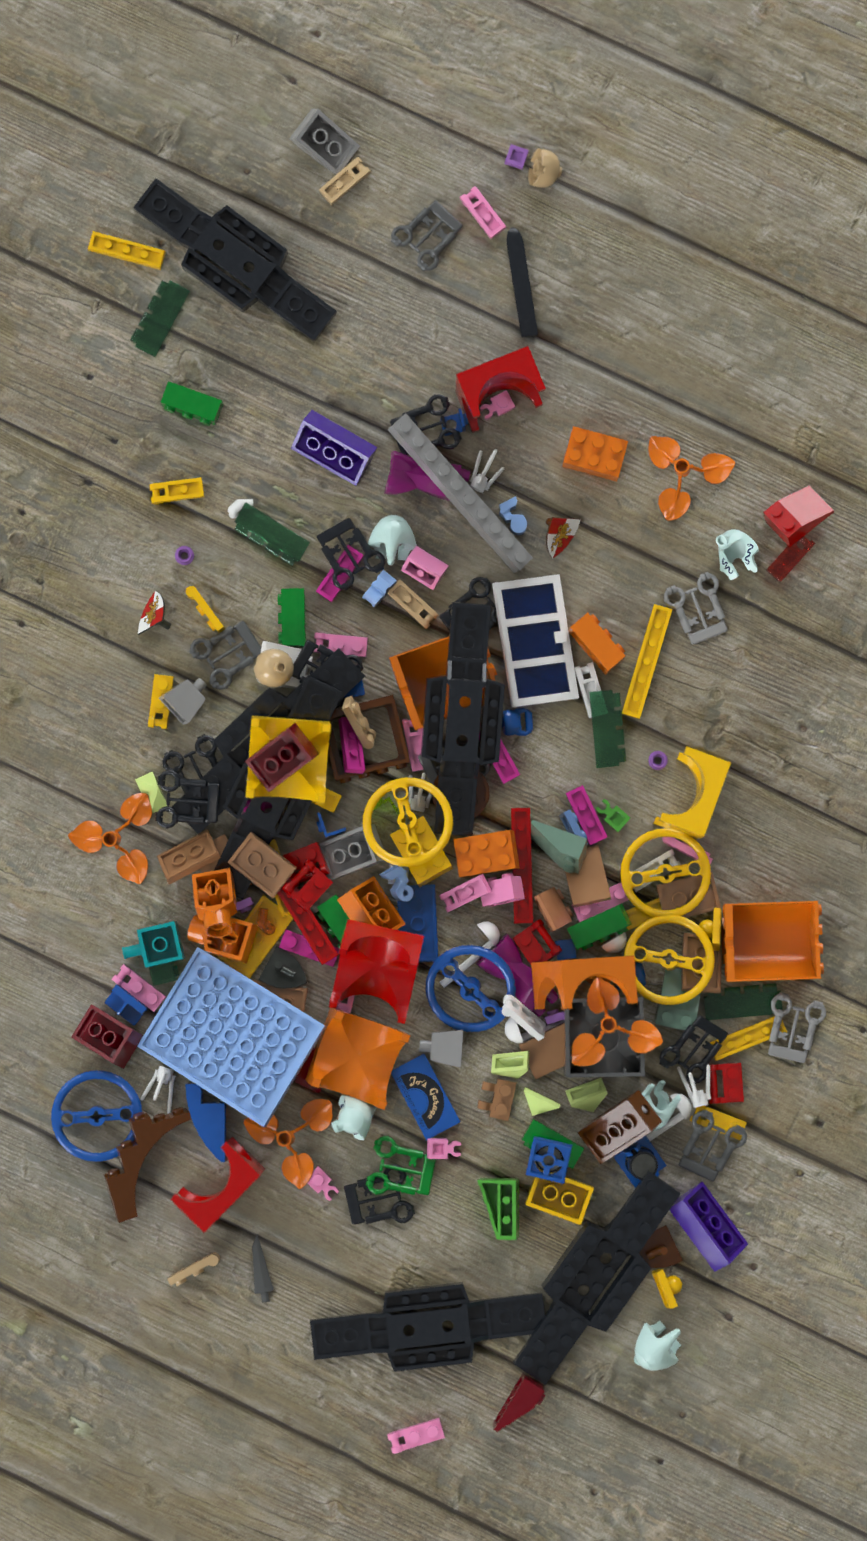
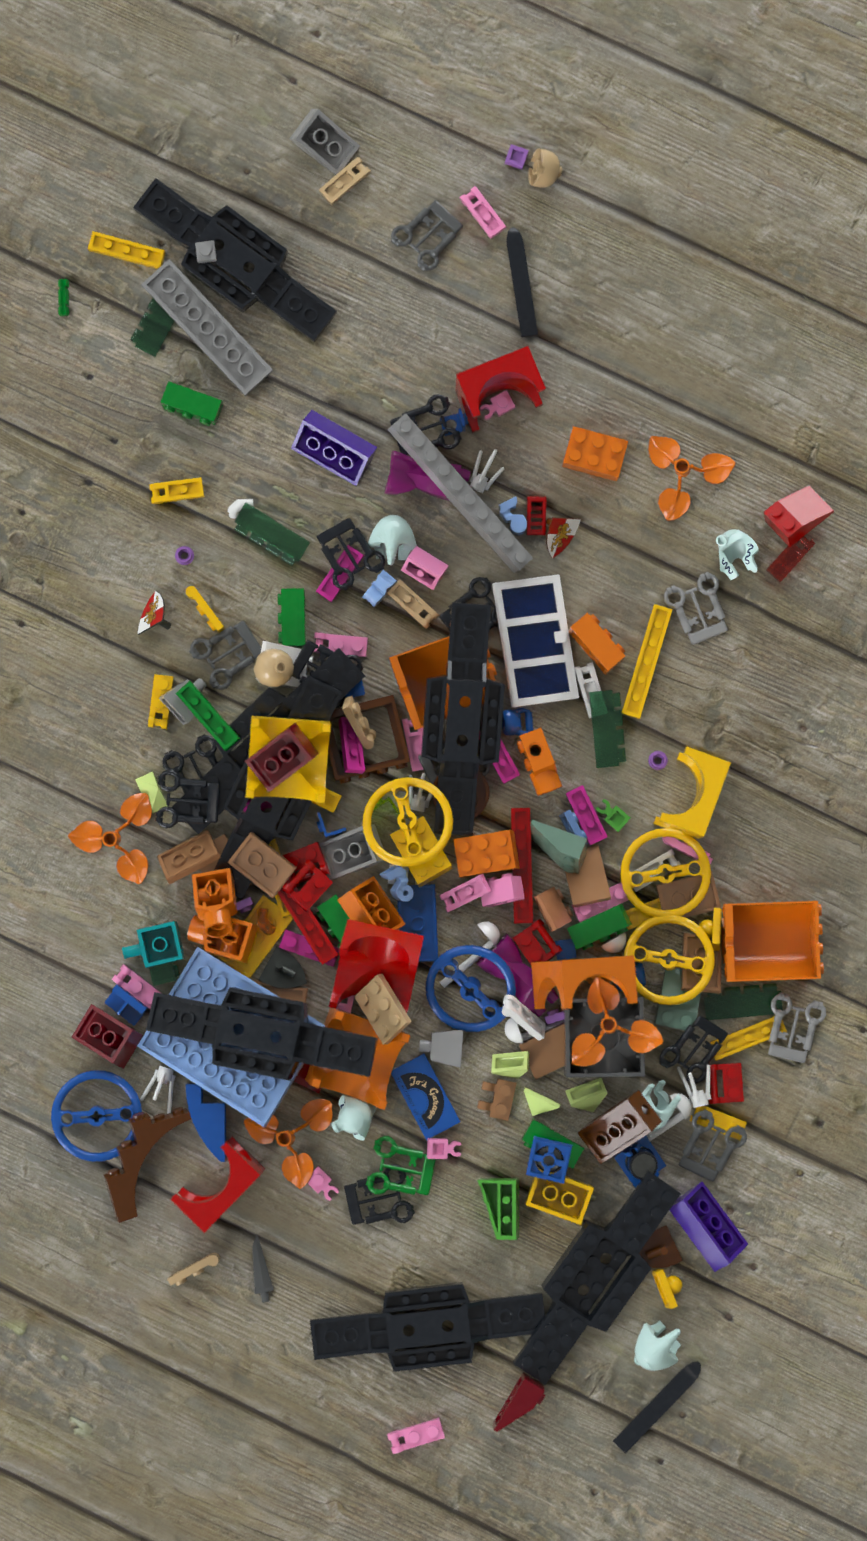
none -> green axle [58,279,69,317]
none -> light grey plate [141,259,273,396]
none -> black piece [146,987,378,1081]
none -> green tile [175,681,241,751]
none -> light grey plate [195,240,217,263]
none -> tan plate [355,974,412,1045]
none -> orange brick [516,728,563,796]
none -> red slope [526,496,547,535]
none -> black piece [613,1361,701,1454]

